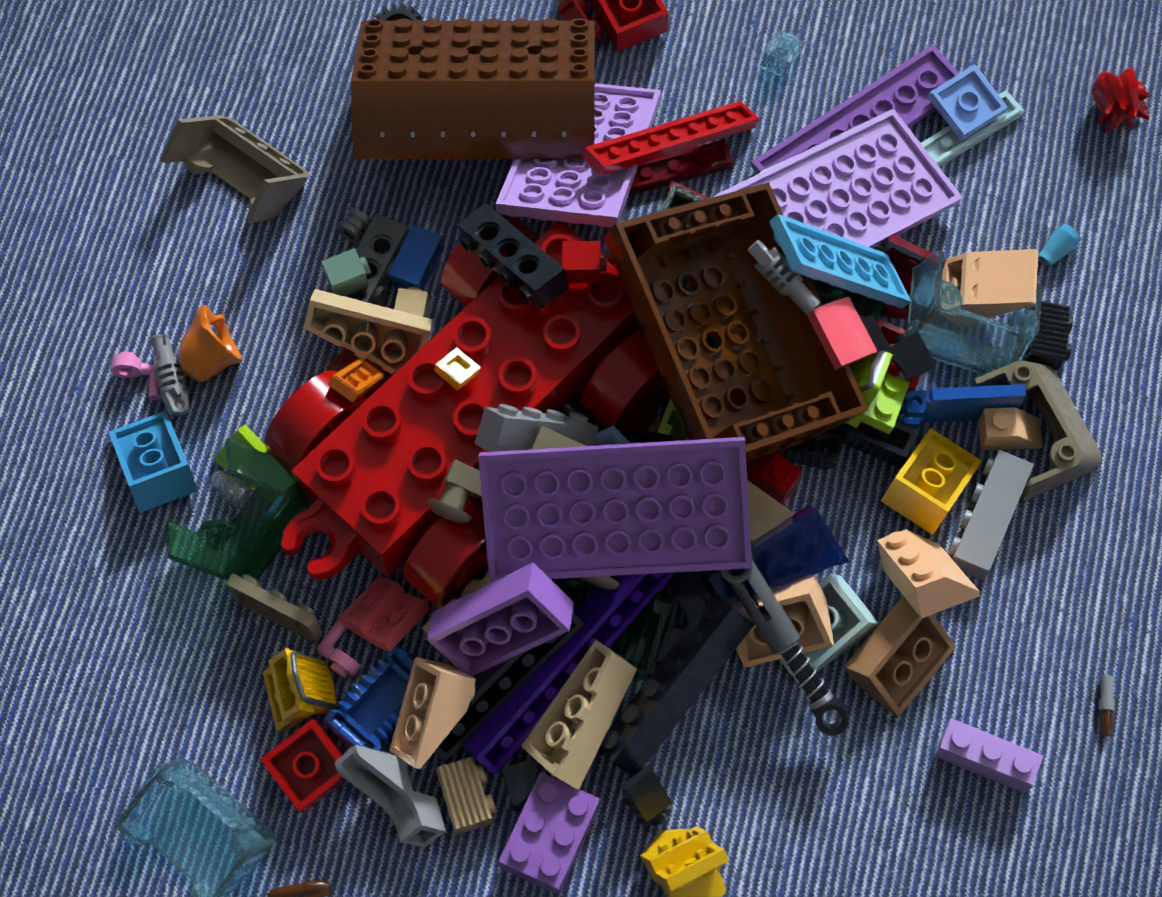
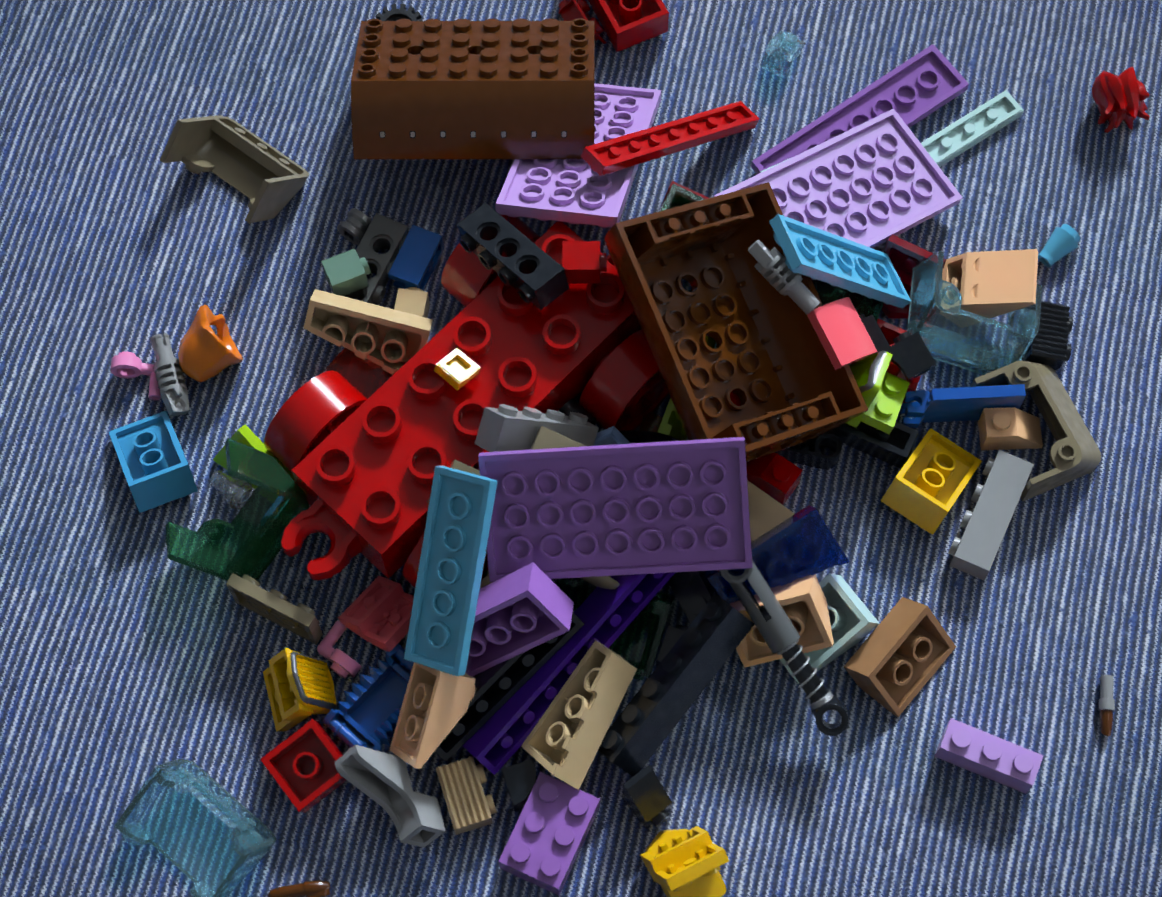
orange tile [327,358,384,402] -> none
dark red tile [628,139,734,196] -> none
light nougat slope [877,529,980,618] -> none
light blue tile [927,64,1009,142] -> none
none -> medium azure plate [404,466,498,676]

